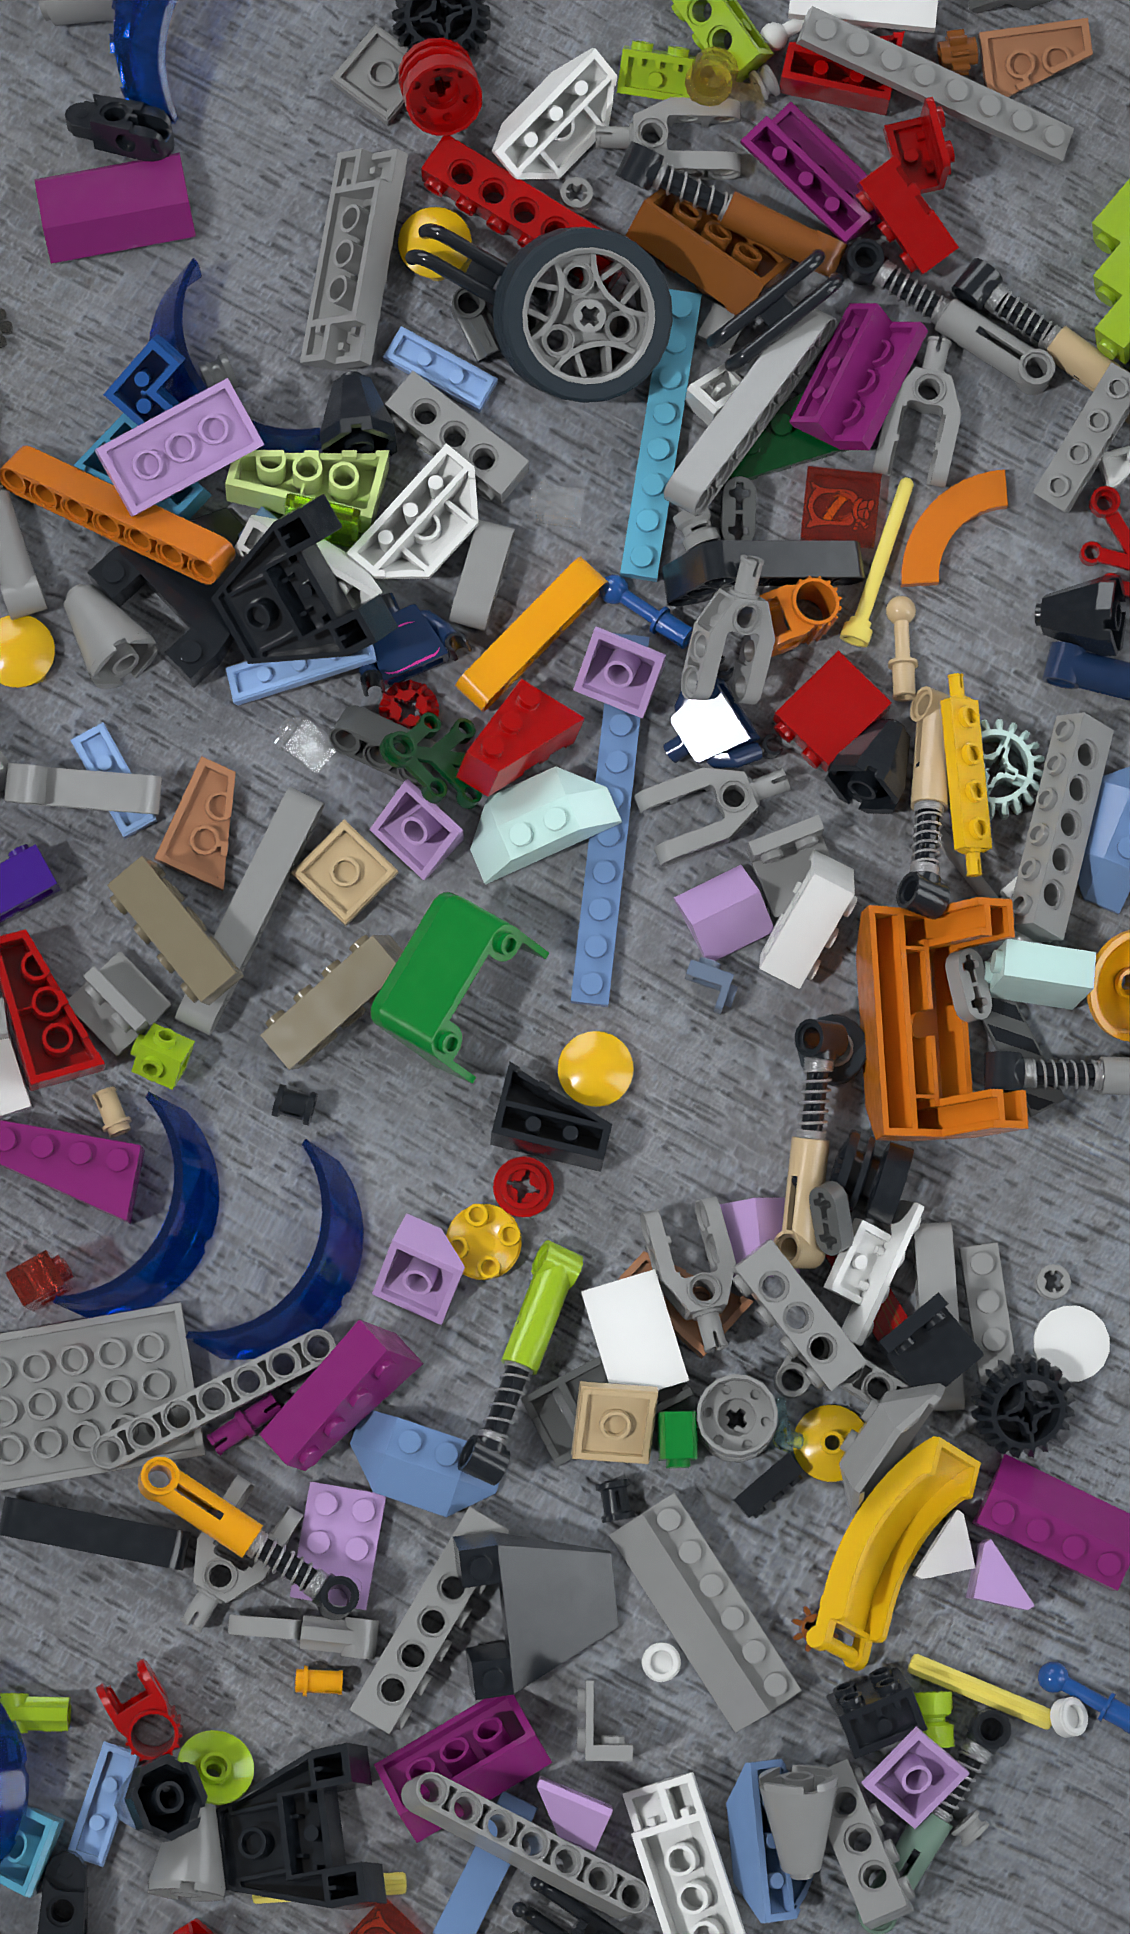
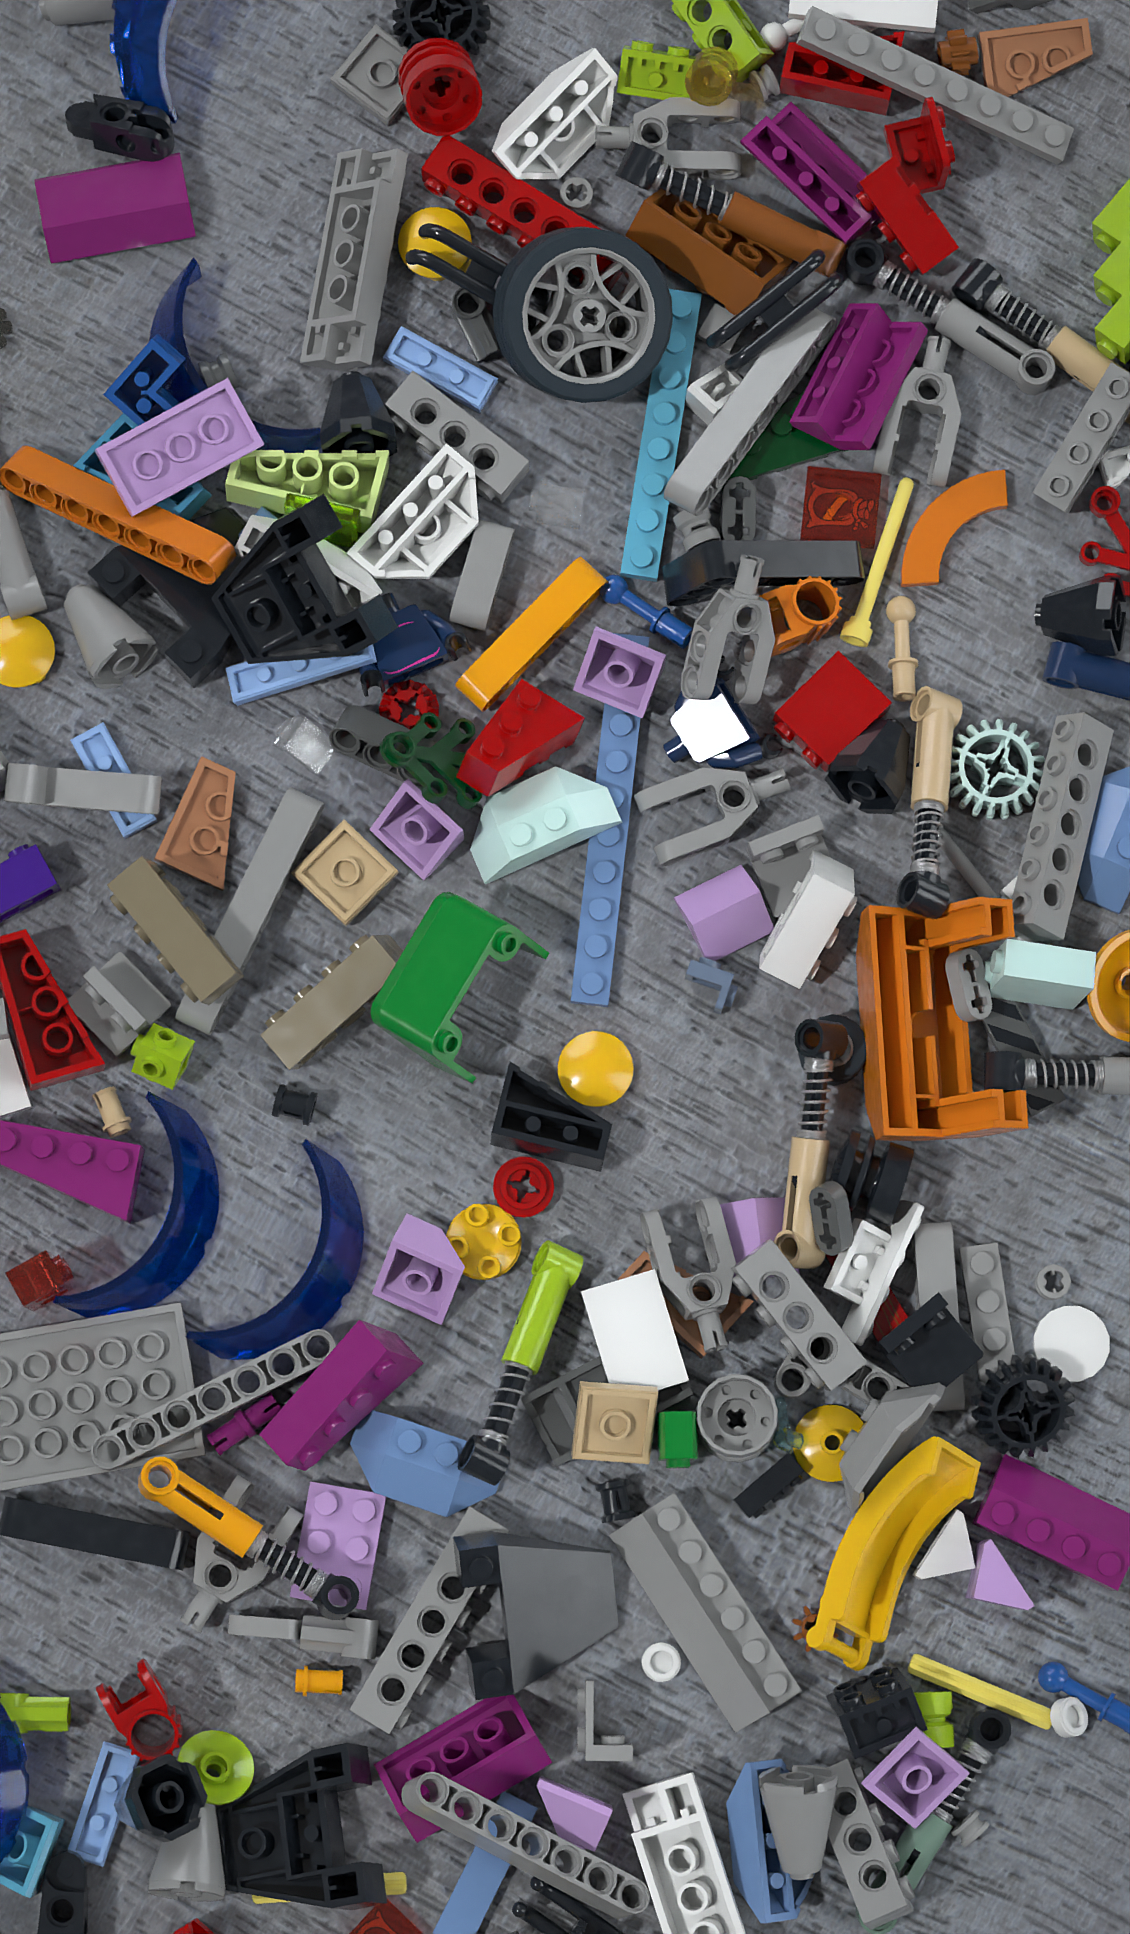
yellow plate [940,673,992,877] -> none

